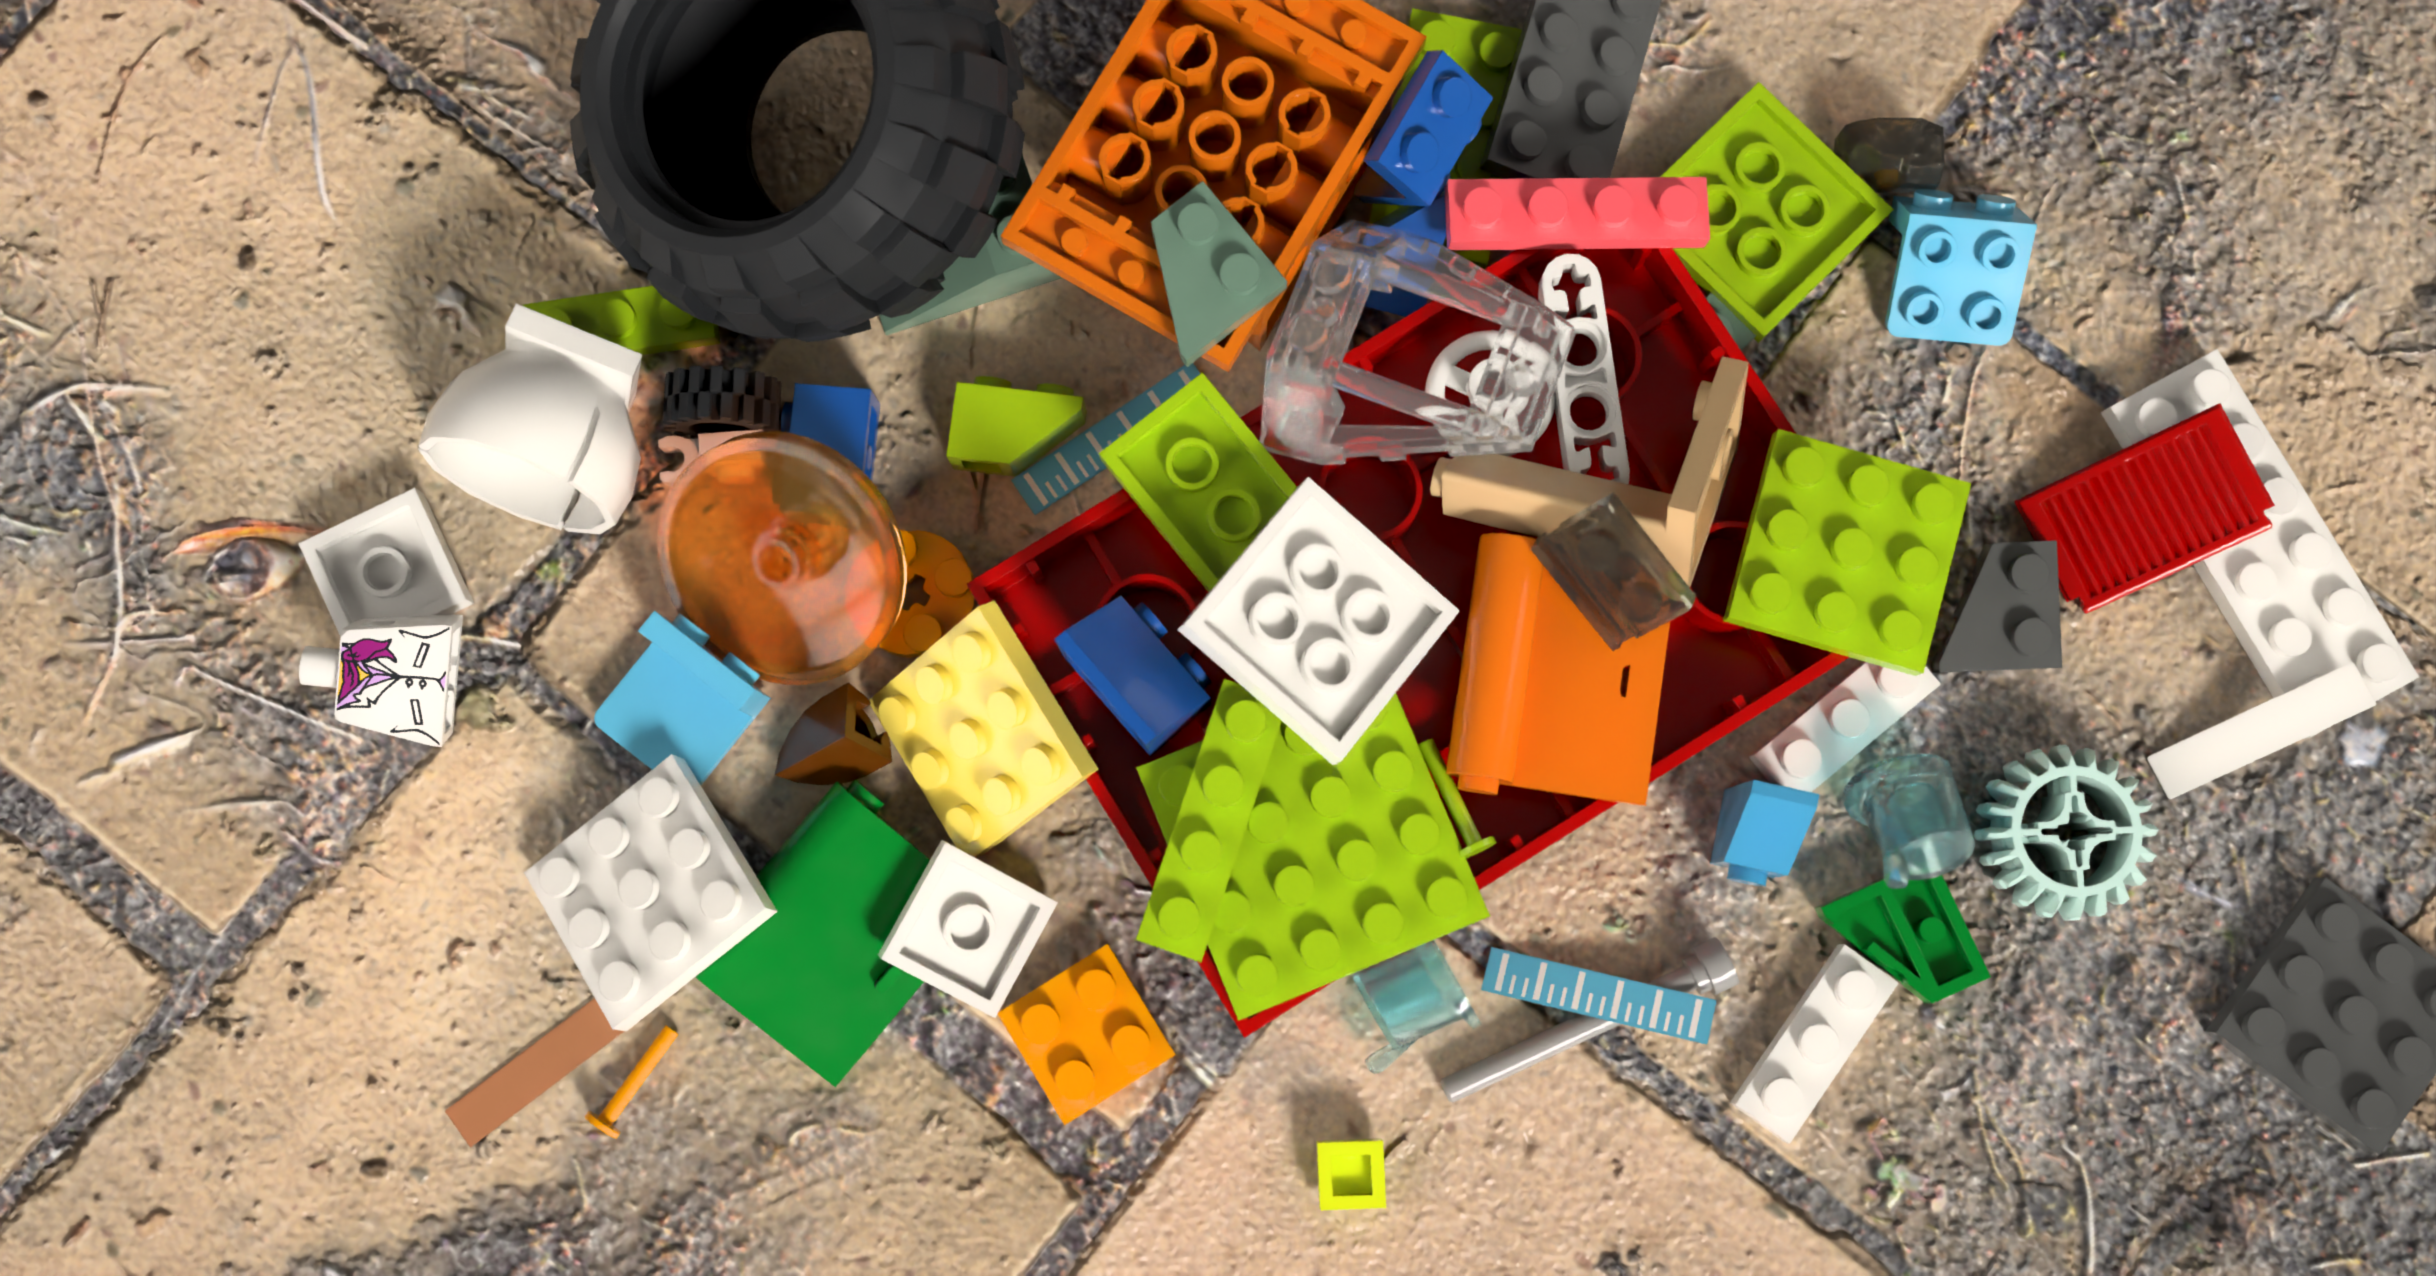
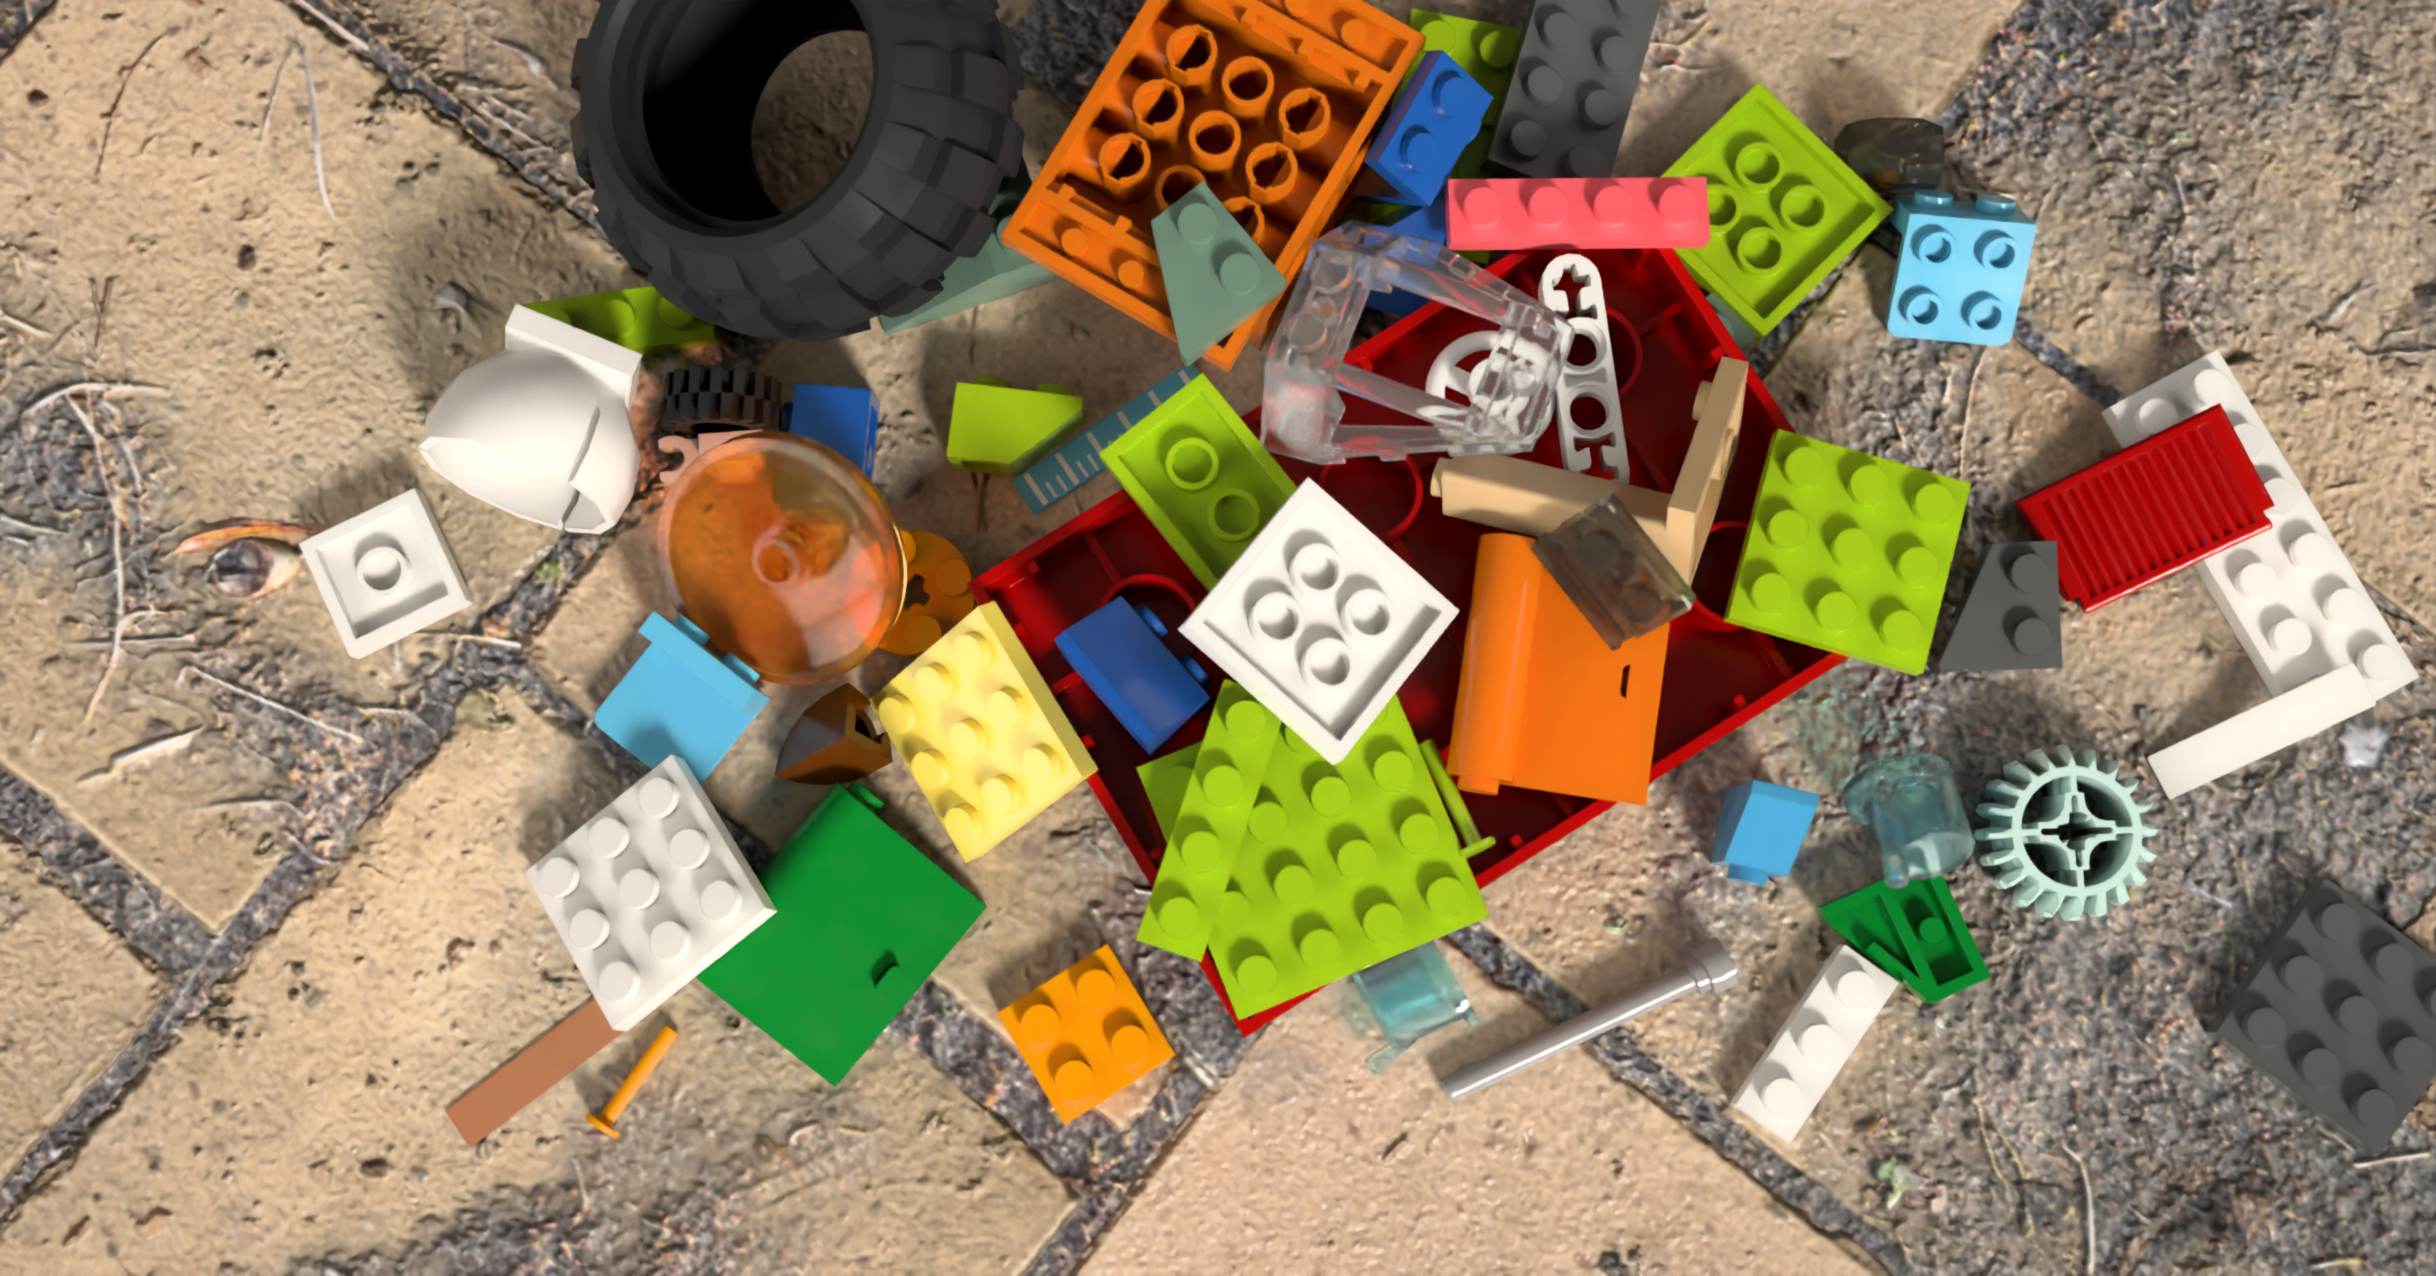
white torso [299,614,463,747] -> none
white plate [878,839,1058,1018] -> none
neon yellow plate [1316,1138,1386,1210] -> none
medium azure sticker [1481,947,1717,1045] -> none
white plate [1749,662,1941,792] -> none

